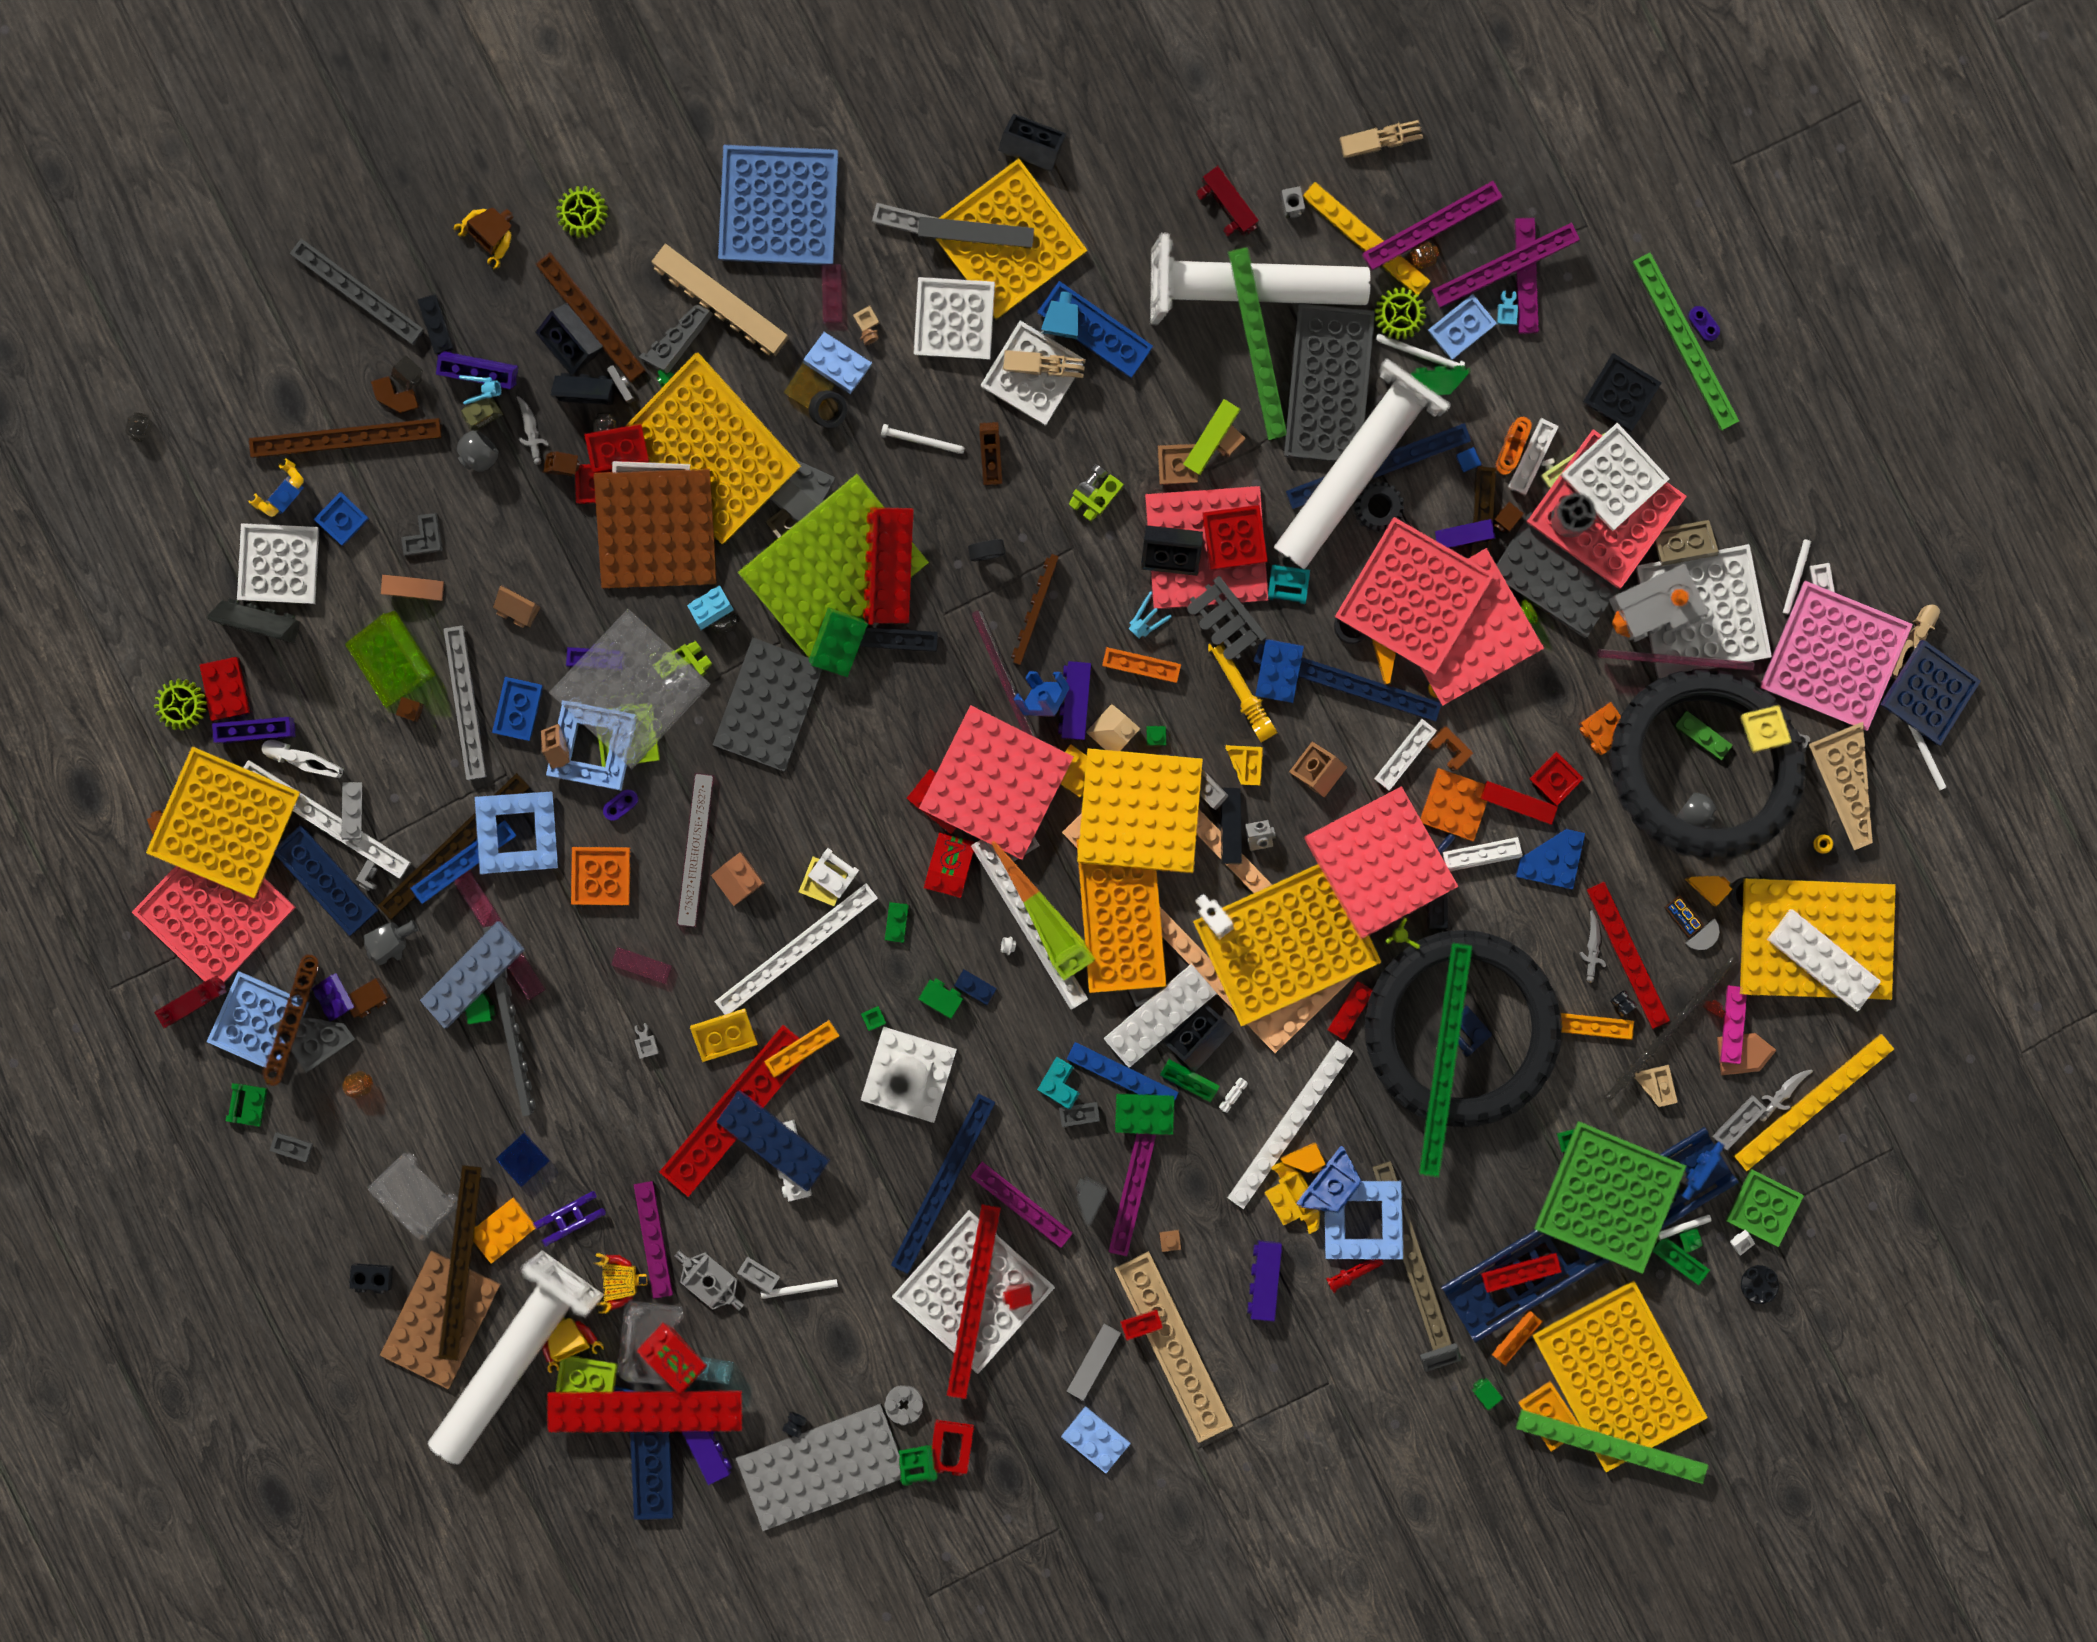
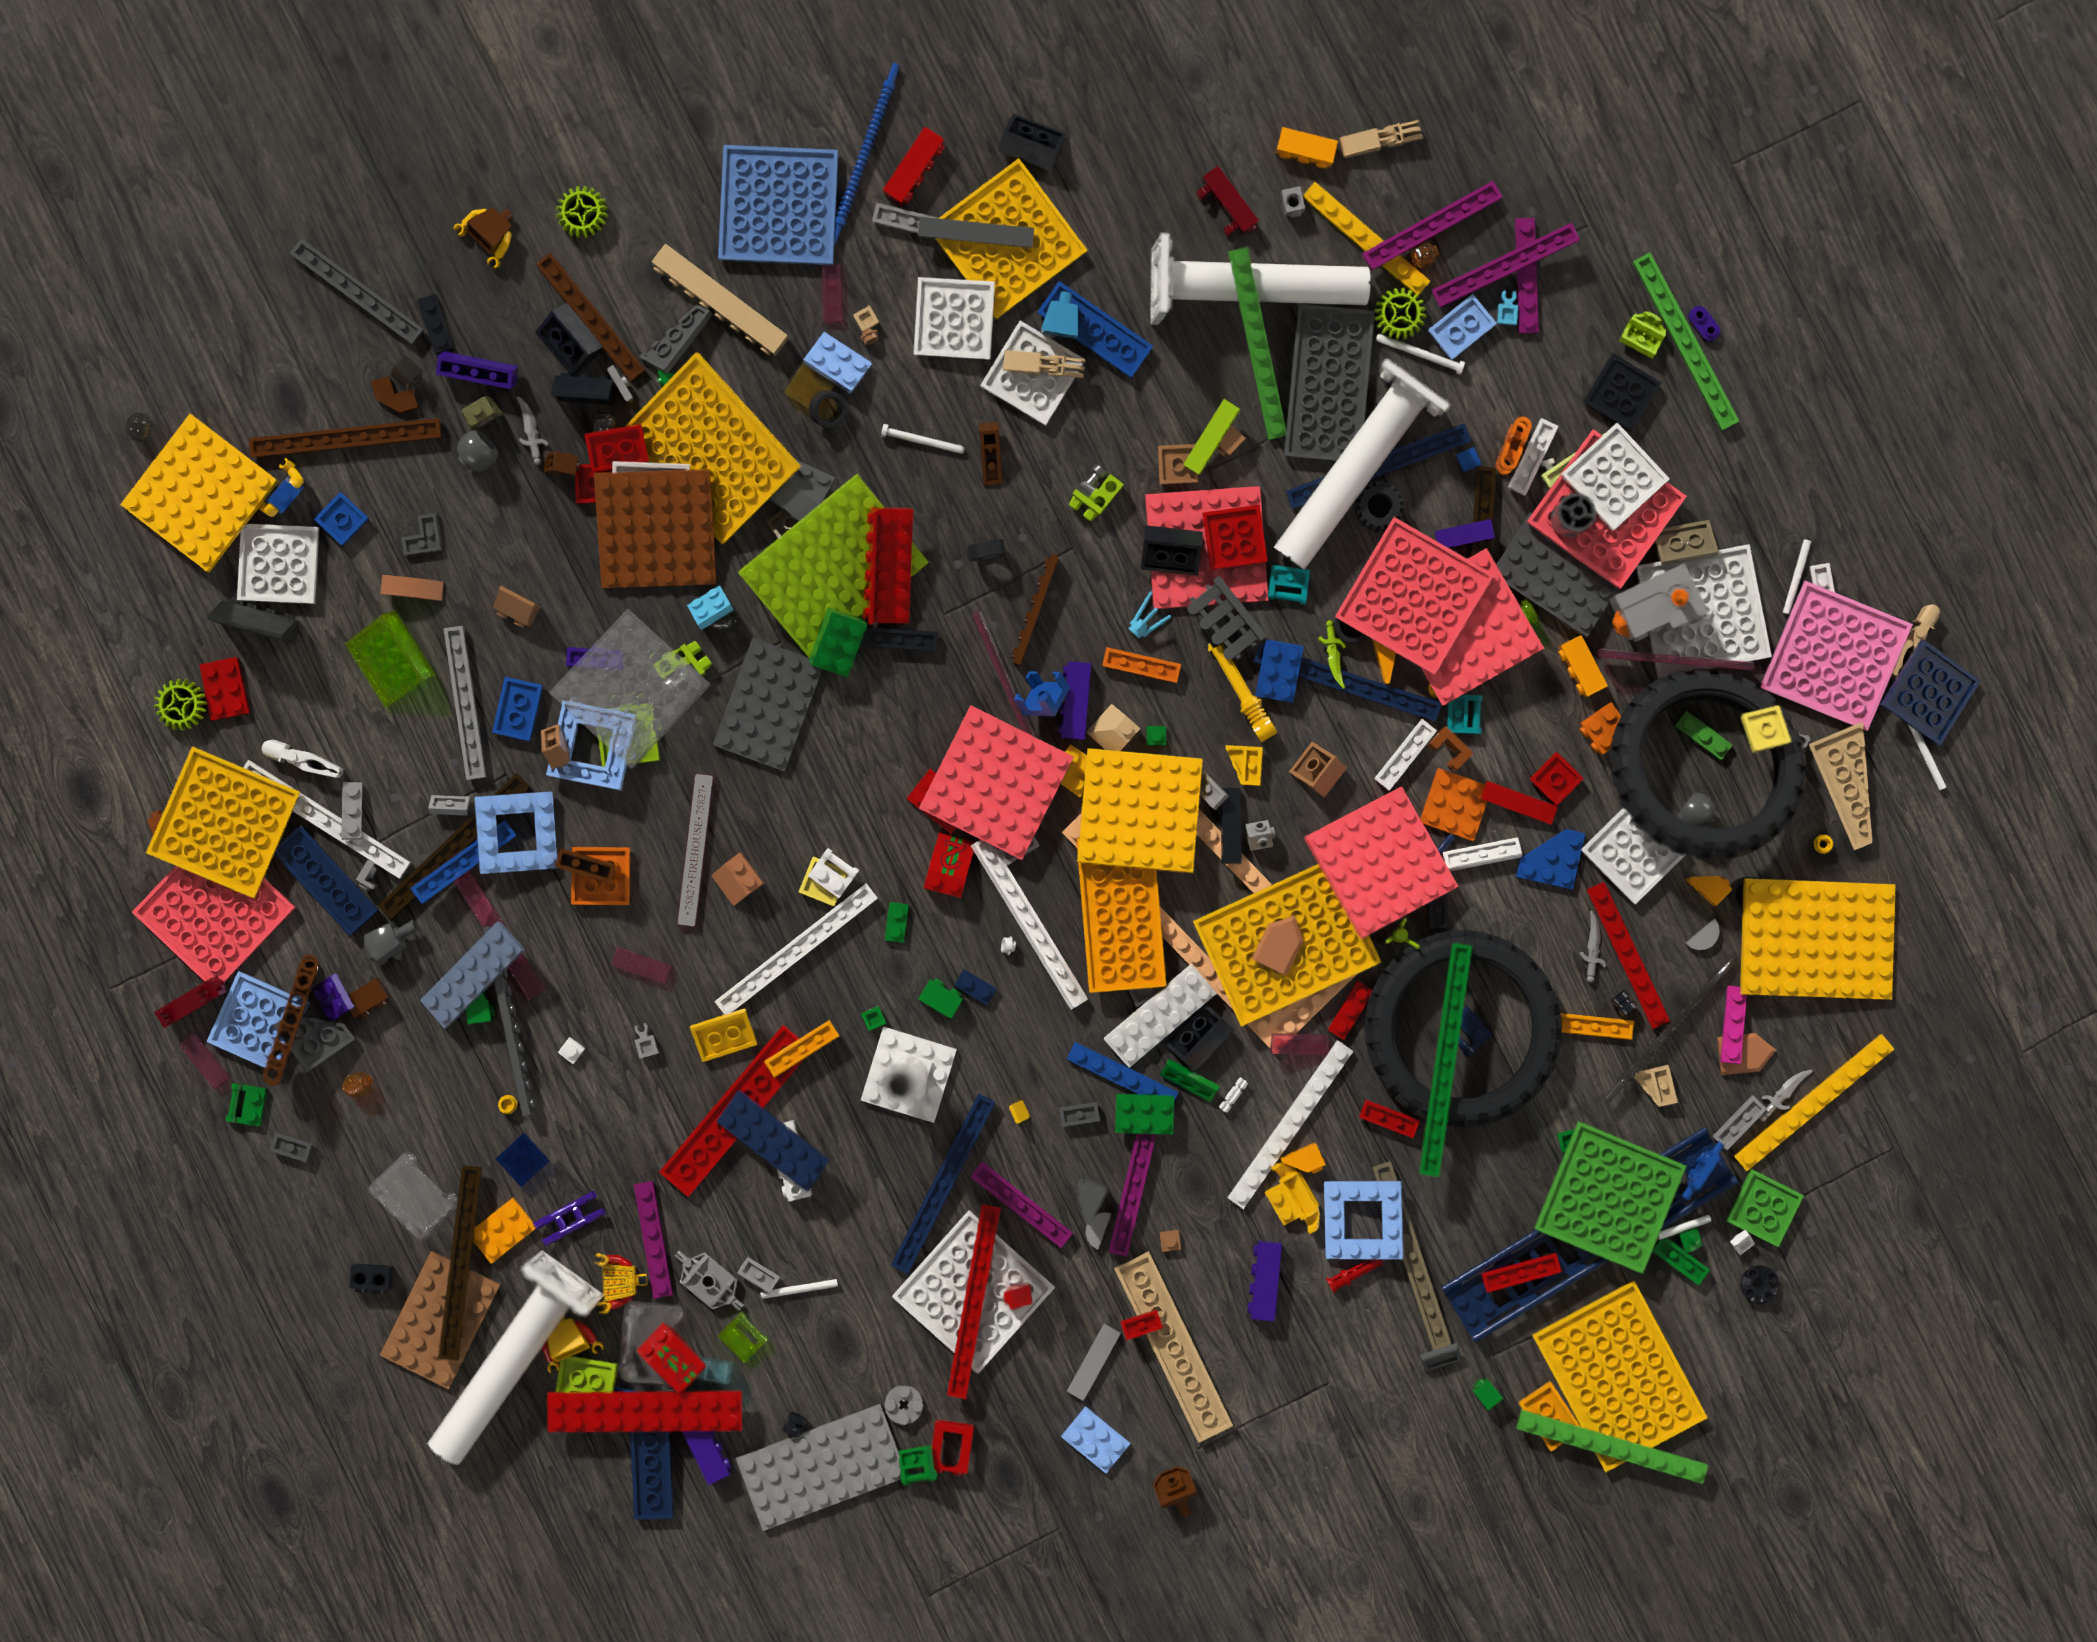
dark purple brick [212,717,296,744] -> none
reddish brown brick [396,697,424,722] -> none
medium azure plant [459,375,501,405] -> none
dark purple plate [603,789,638,821] -> none
lime plate [992,841,1095,980] -> none
teal plate [1037,1057,1080,1110] -> none
white torso [1195,894,1234,939] -> none
wing [1296,1146,1362,1213] -> none
green slope [1411,365,1471,395] -> none
orange plate [1492,1310,1542,1365] -> none
reddish brown brick [1493,502,1524,533] -> none
tile [1664,895,1704,937] -> none
clear red plate [1702,1000,1726,1018] -> none
white plate [1767,909,1881,1011] -> none
none -> yellow plate [120,414,279,573]
none -> clear pink tile [179,1032,230,1089]
none -> light grey plate [428,795,470,815]
none -> yellow plate [498,1095,518,1114]
none -> reddish brown brick [555,848,619,883]
none -> white plate [558,1037,586,1064]
none -> clear neon green plate [718,1311,769,1363]
none -> blue hose [829,63,900,244]
none -> red brick [883,127,945,206]
none -> yellow slope [1009,1100,1030,1124]
none -> light grey tile [1086,1212,1111,1249]
none -> reddish brown piece [1153,1466,1198,1518]
none -> nougat tile [1251,916,1303,976]
none -> clear pink tile [1270,1033,1329,1055]
none -> light orange brick [1276,127,1338,168]
none -> lime piece [1318,620,1346,689]
none -> red plate [1359,1099,1420,1138]
none -> teal plate [1447,695,1483,734]
none -> light orange brick [1558,635,1608,698]
none -> white plate [1581,808,1684,905]
none -> lime slope [1619,312,1666,359]

